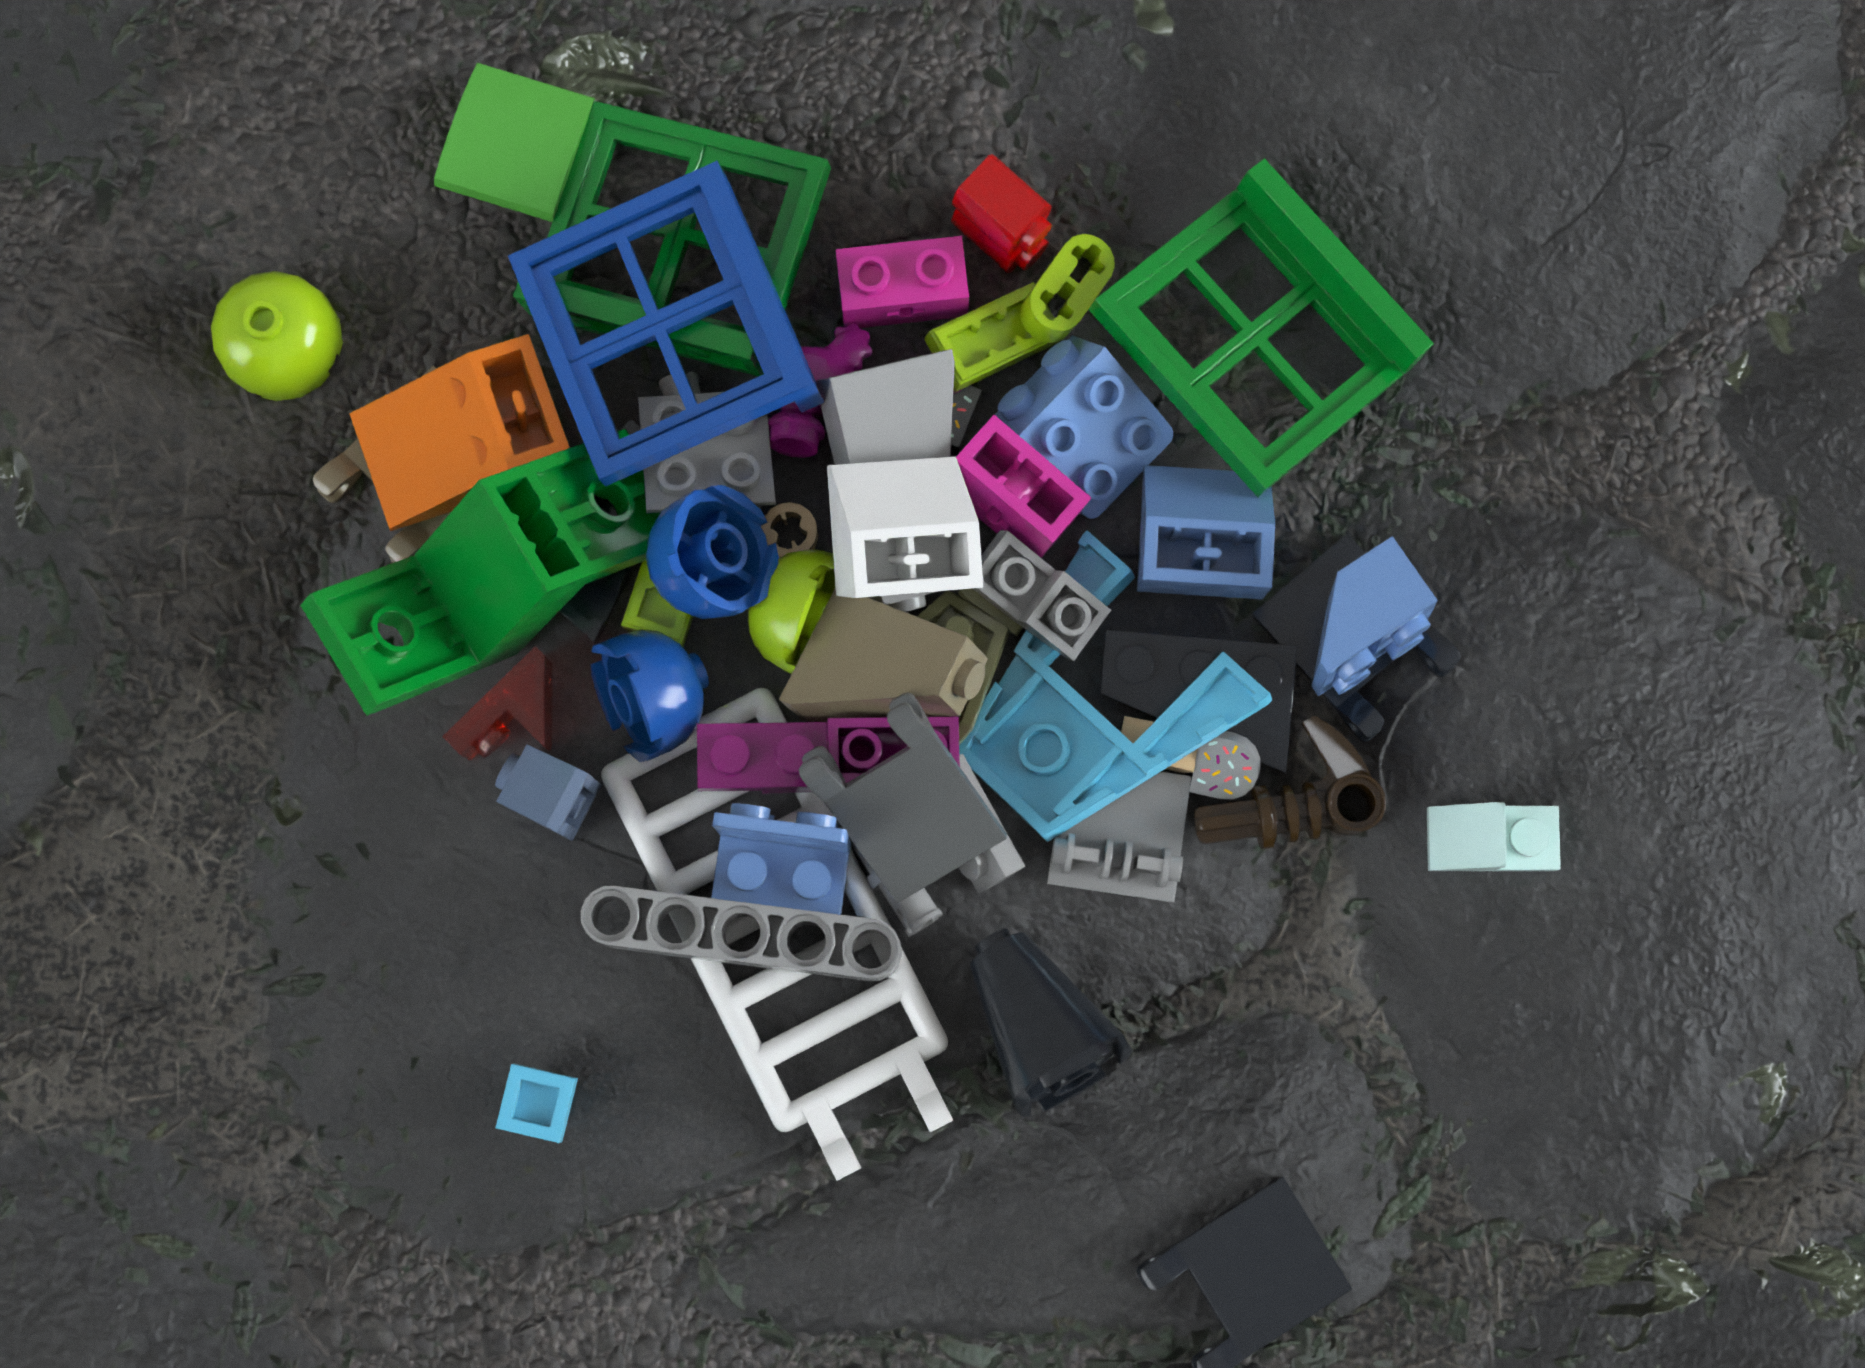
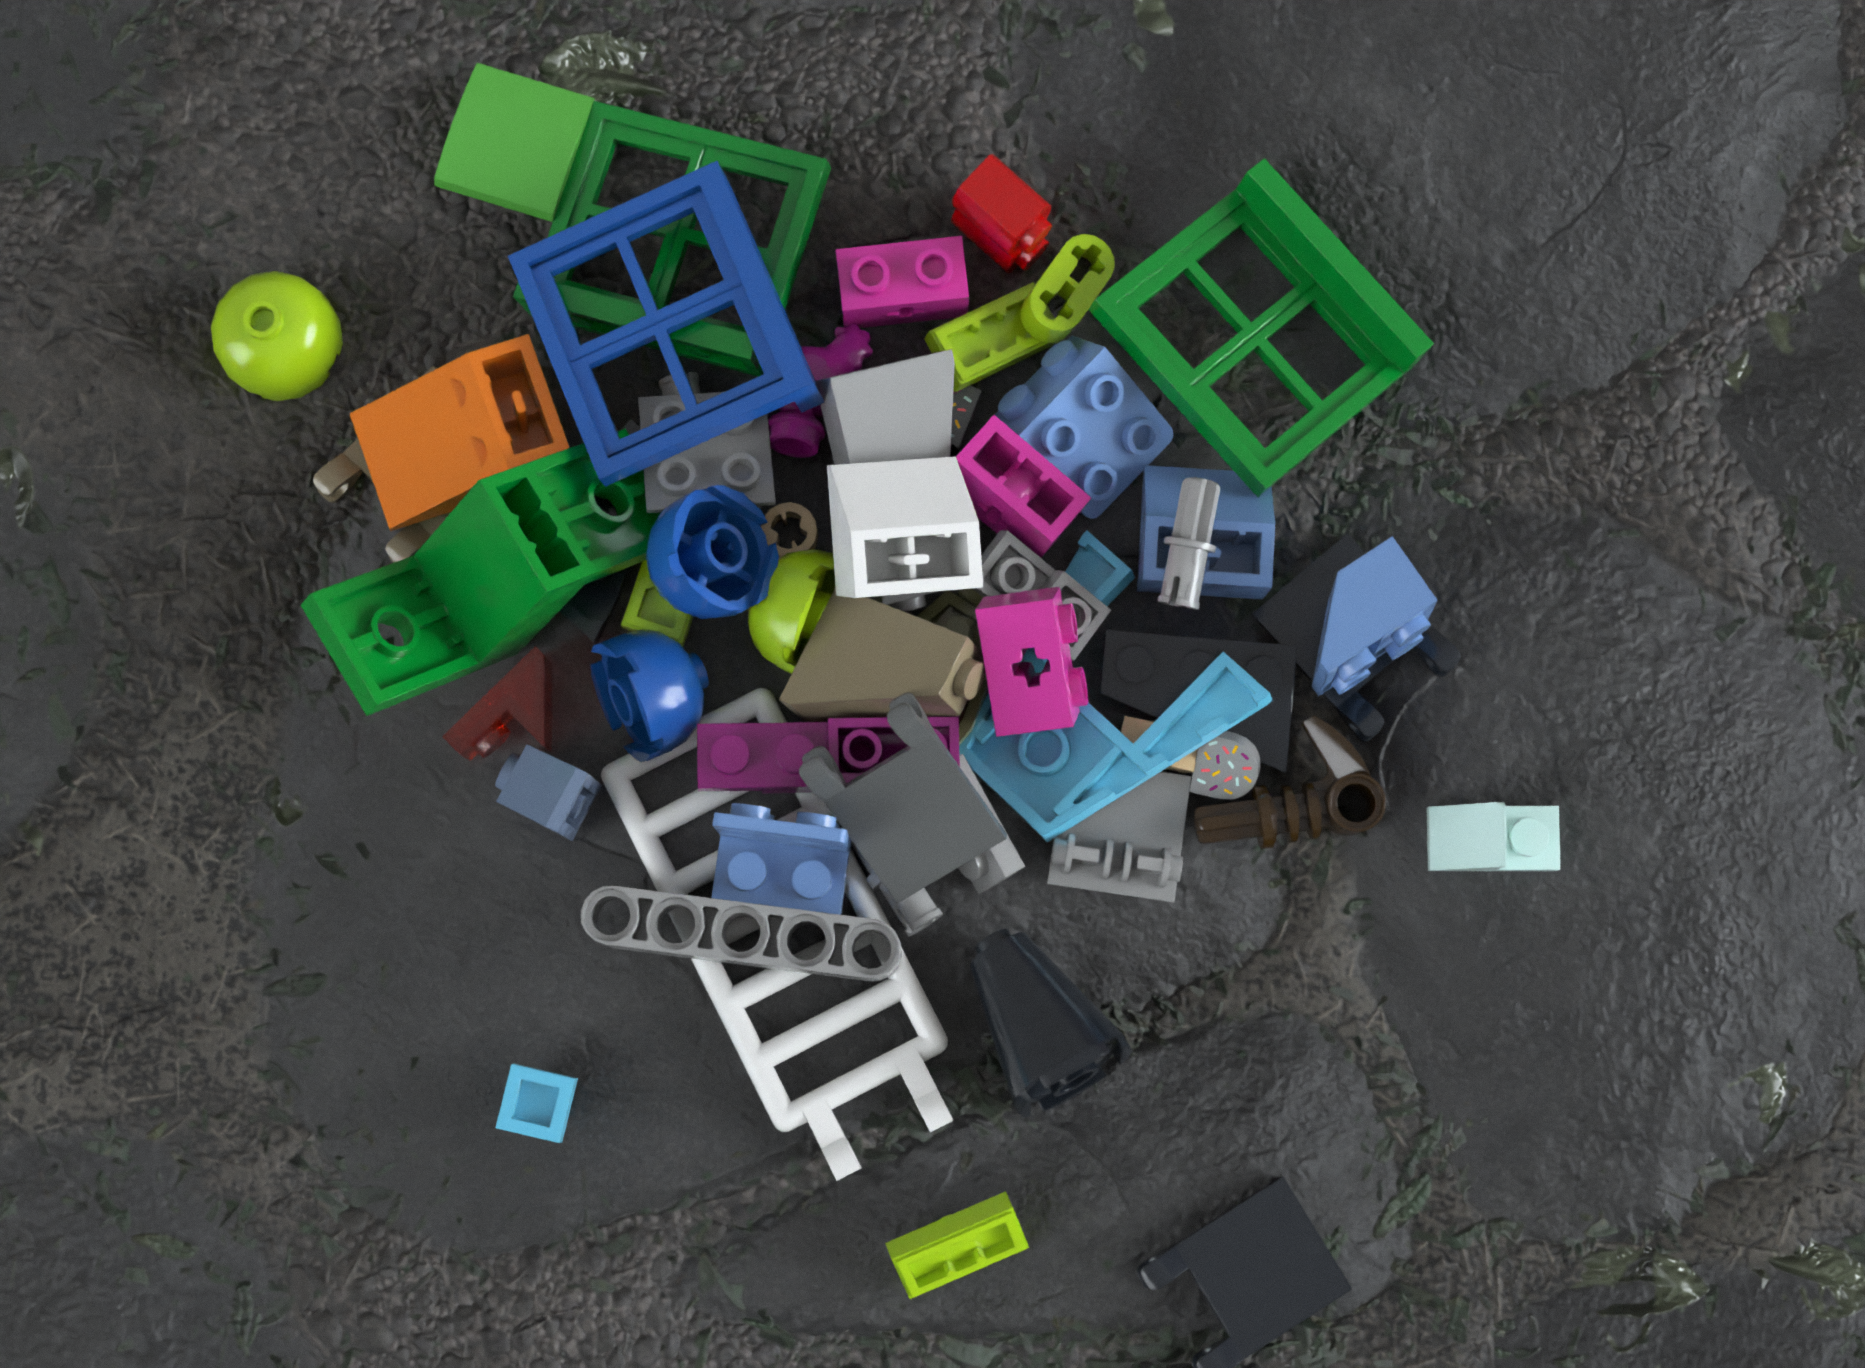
none -> lime plate [885,1191,1029,1299]
none -> dark pink brick [975,586,1088,737]
none -> light grey axle [1157,477,1220,610]

